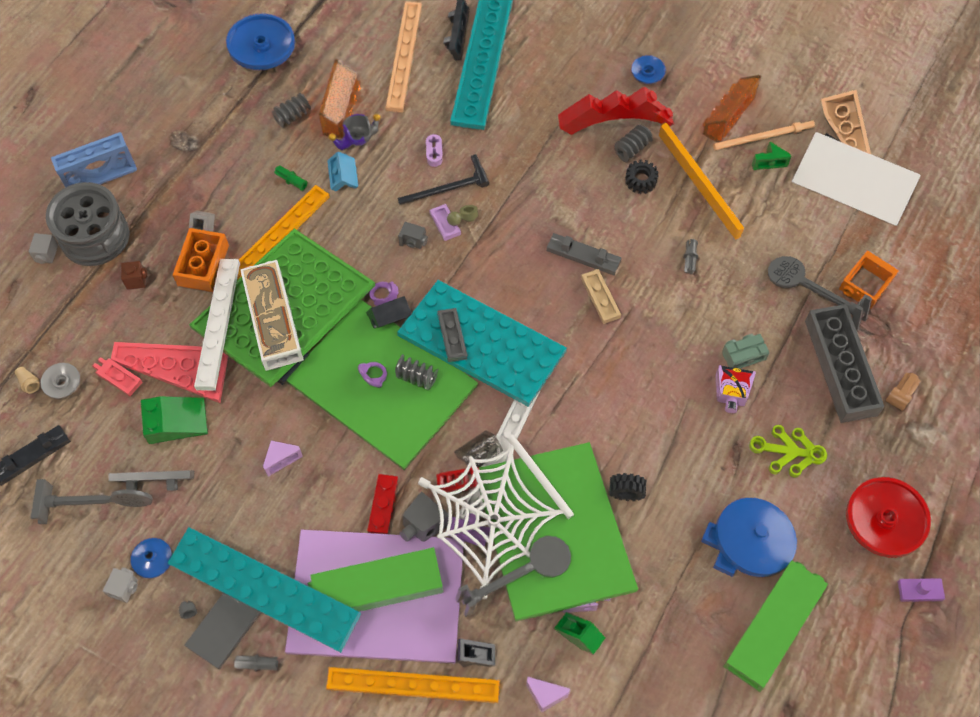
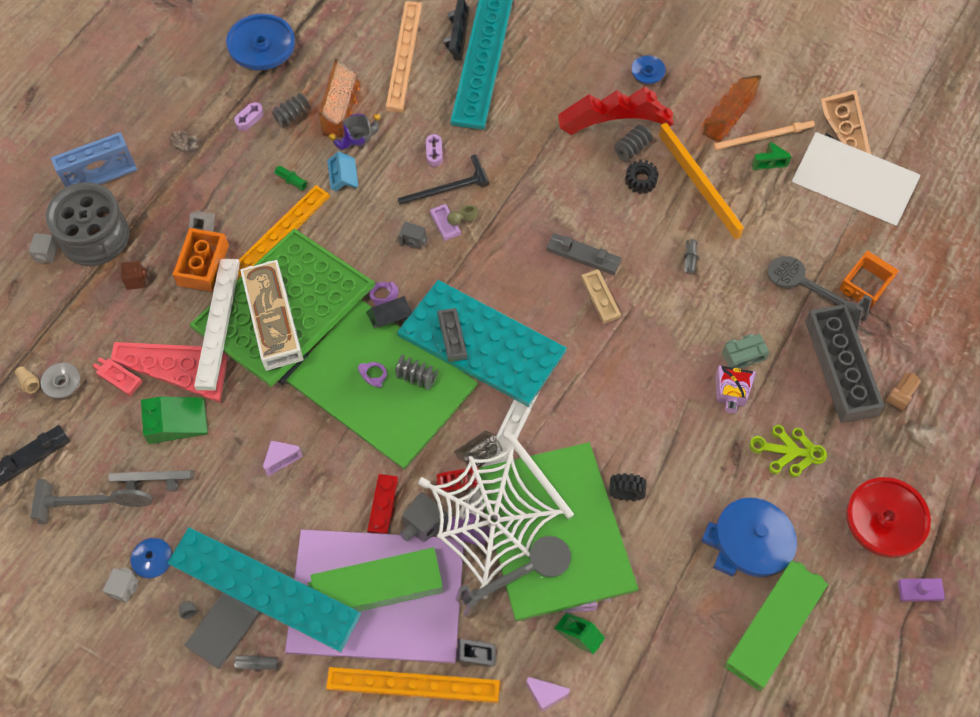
none -> lavender beam [234,102,264,131]

